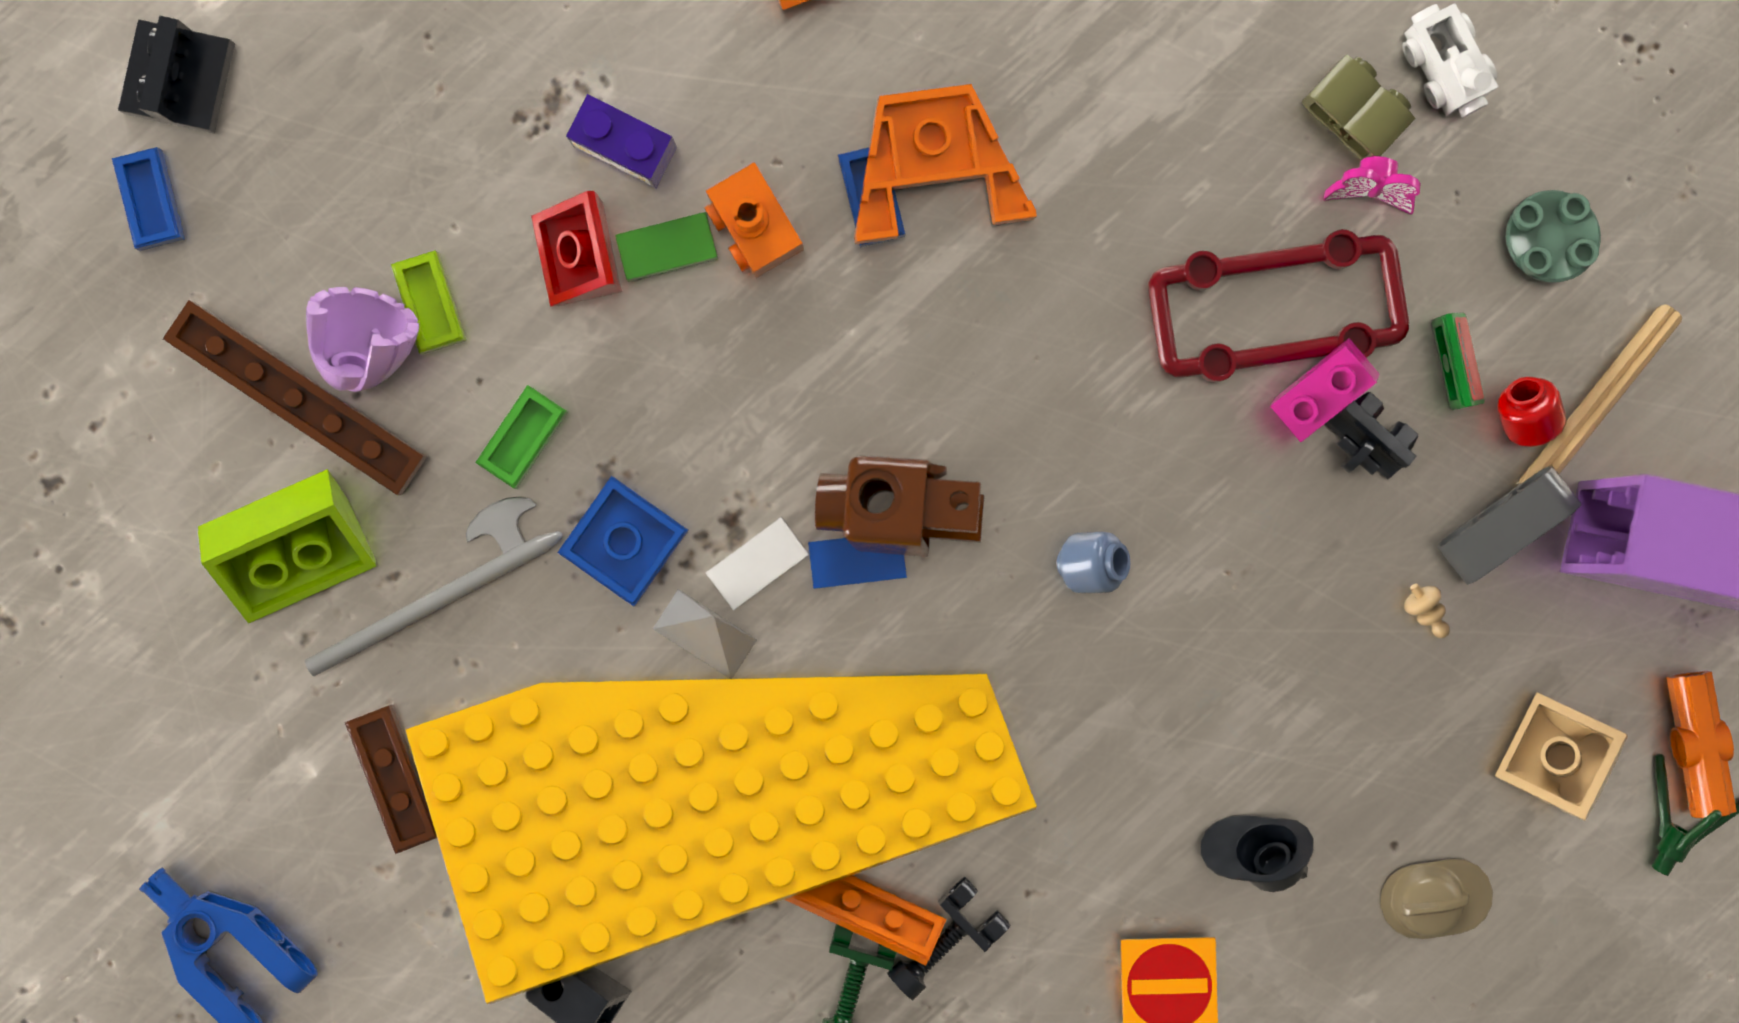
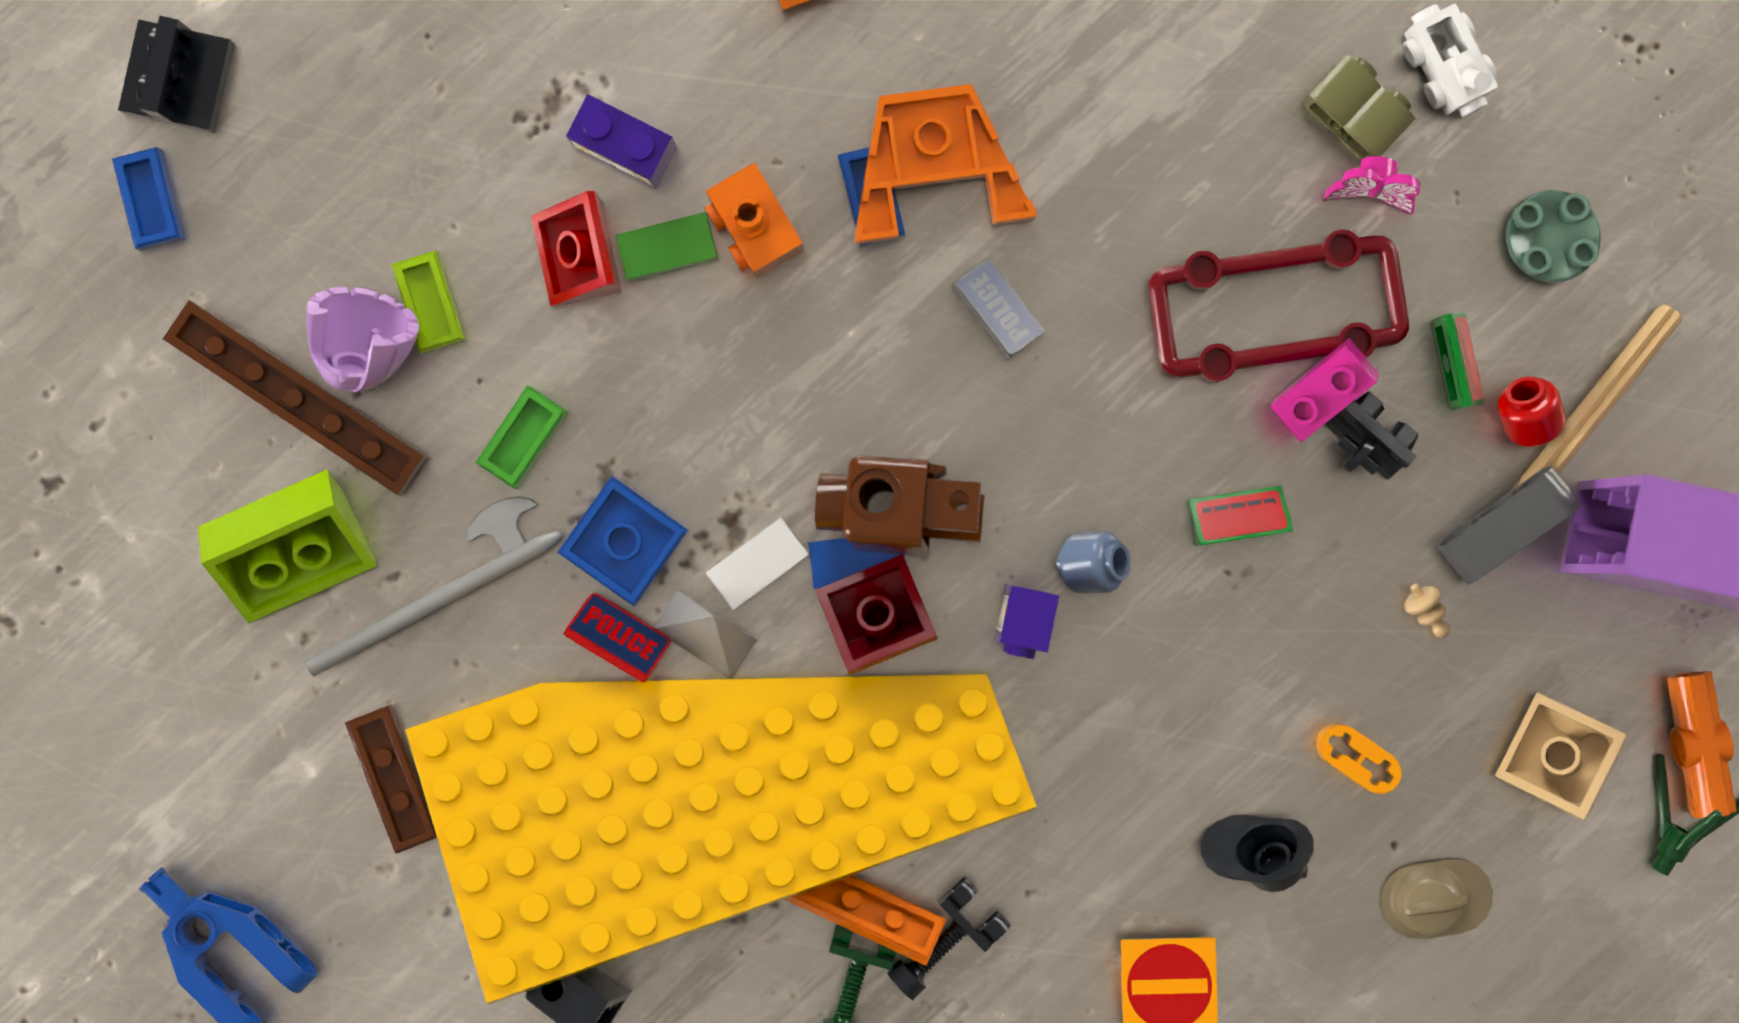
none -> slope [563,593,671,683]
none -> dark red slope [815,554,938,675]
none -> slope [952,258,1046,360]
none -> dark purple brick [994,584,1059,659]
none -> slope [1188,486,1293,546]
none -> light orange beam [1316,723,1401,794]

